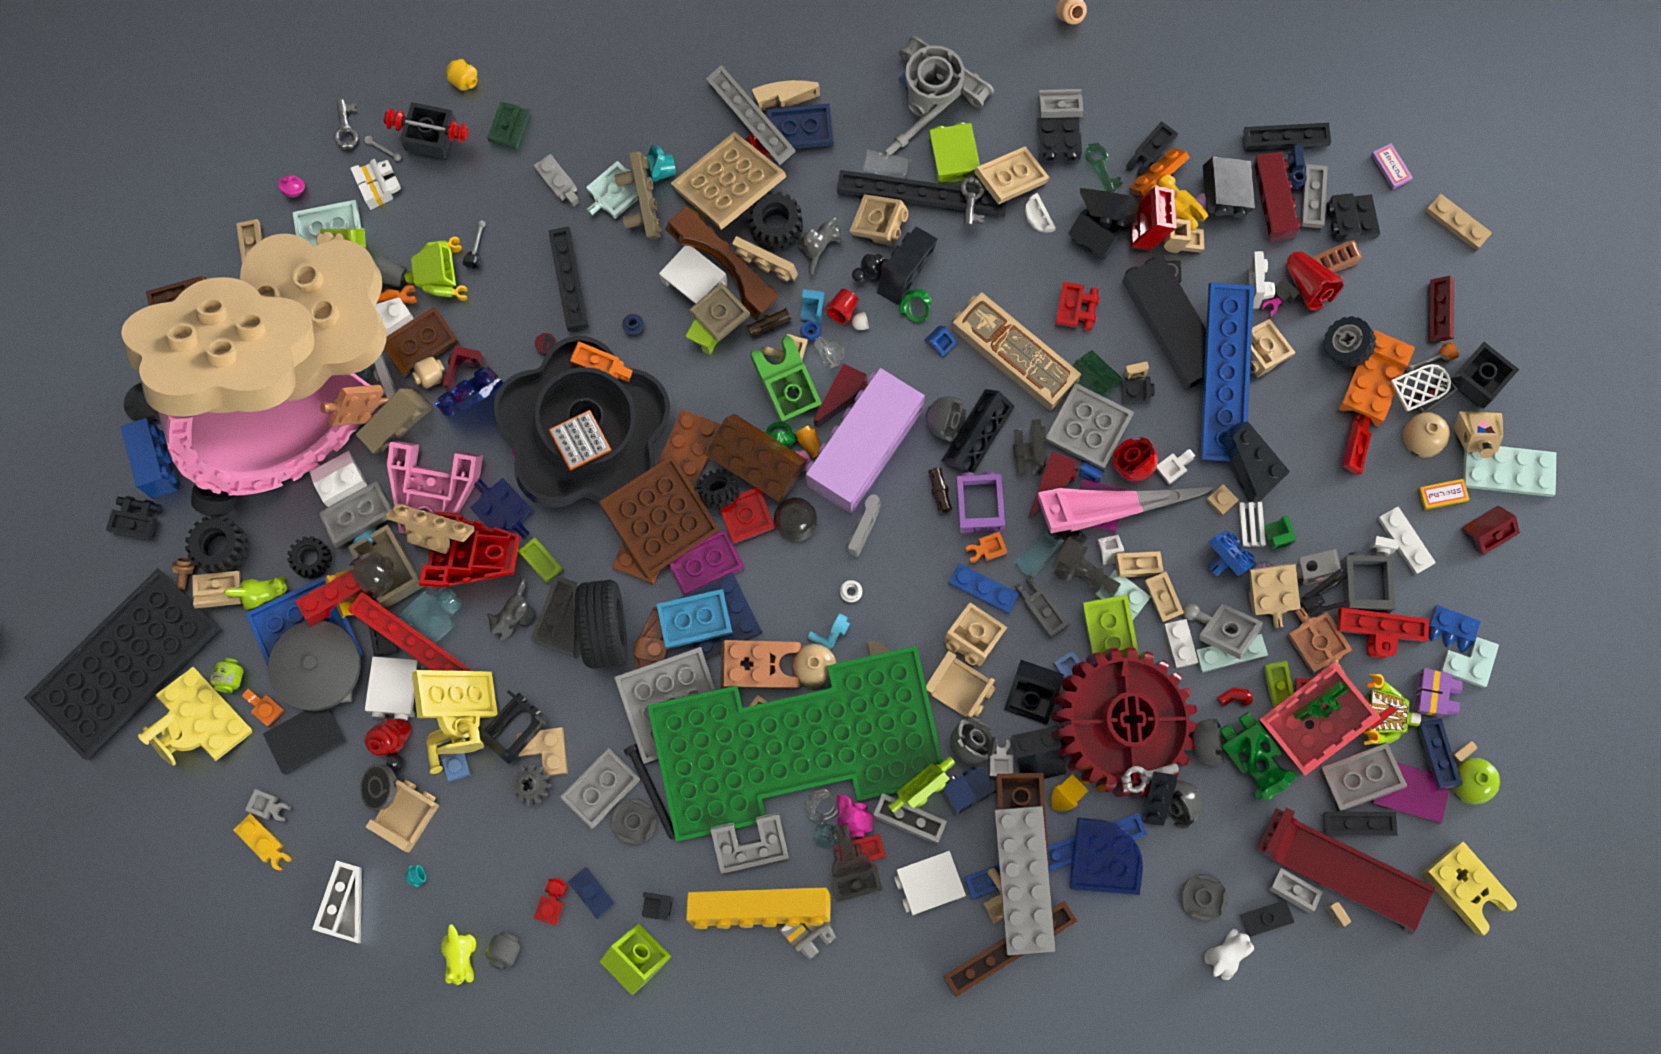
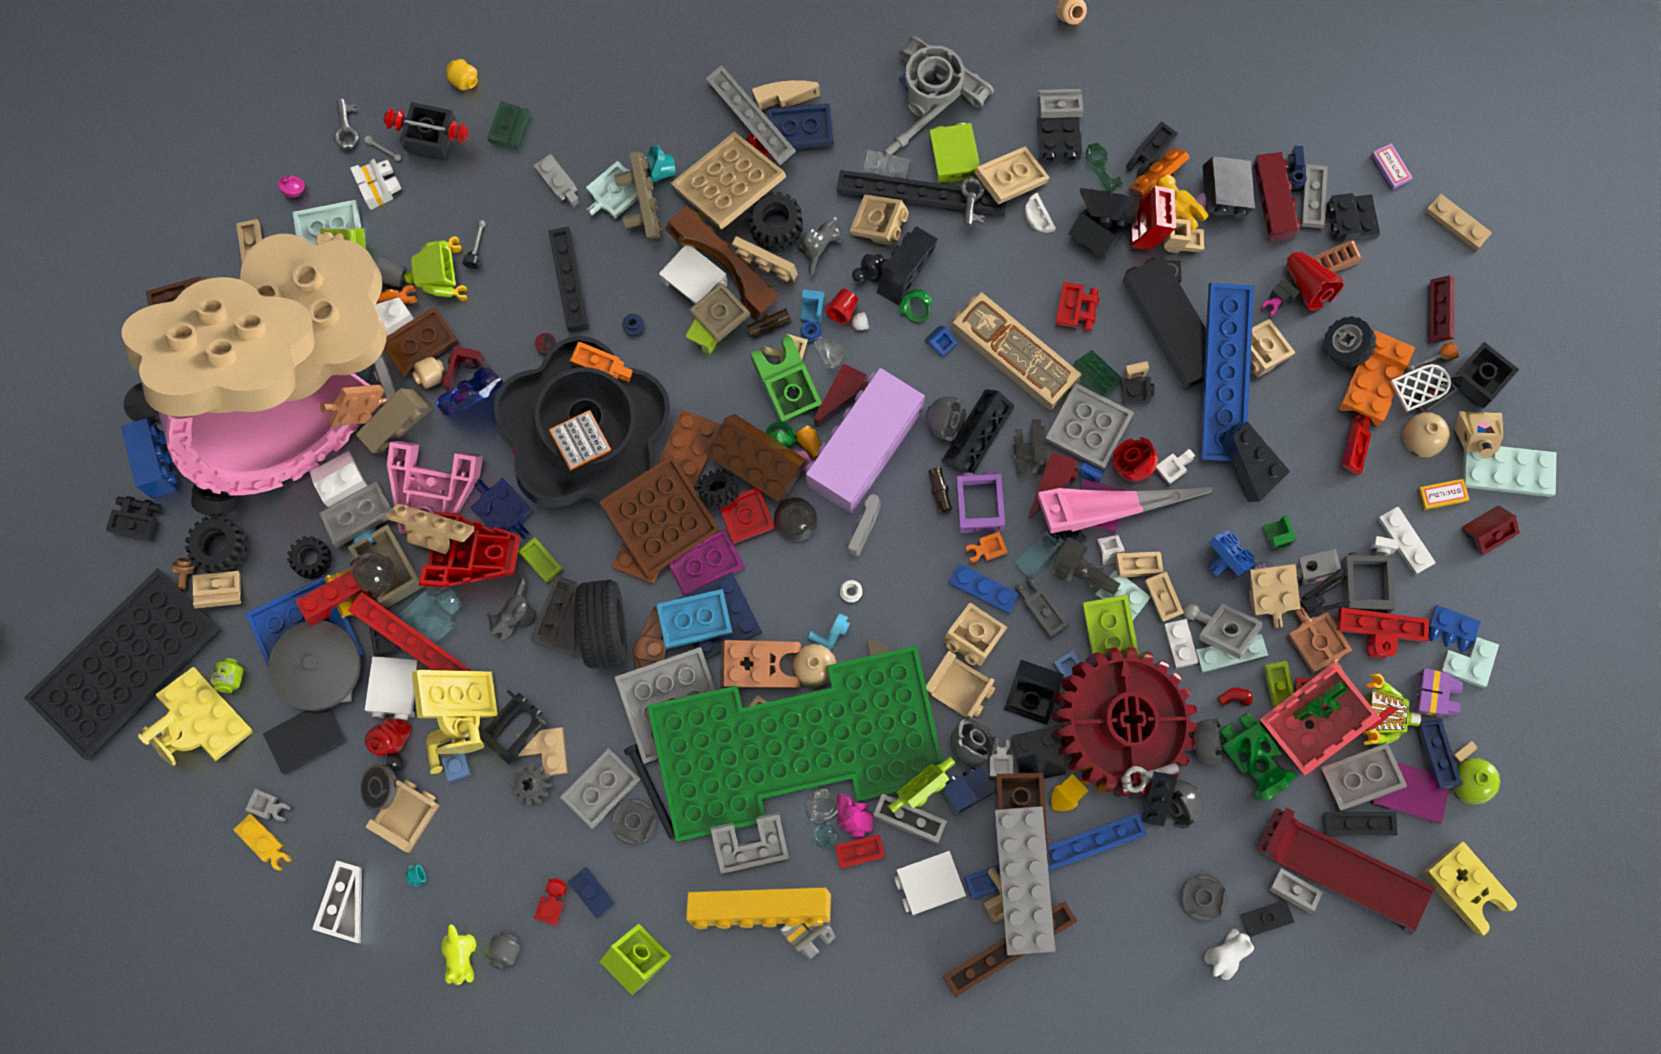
lime animal [224,576,287,612] -> none
orange plate [242,689,285,727] -> none
black panel [642,892,673,921] -> none
clear smoke brick [828,823,883,902] -> none
clear blue plate [1069,818,1143,895] -> none
tan plate [1206,484,1239,517] -> none
white tile [1238,502,1266,548] -> none
black plate [1243,123,1332,150] -> none
white hinge [1248,251,1275,309] -> none
tan tile [1325,902,1351,928] -> none

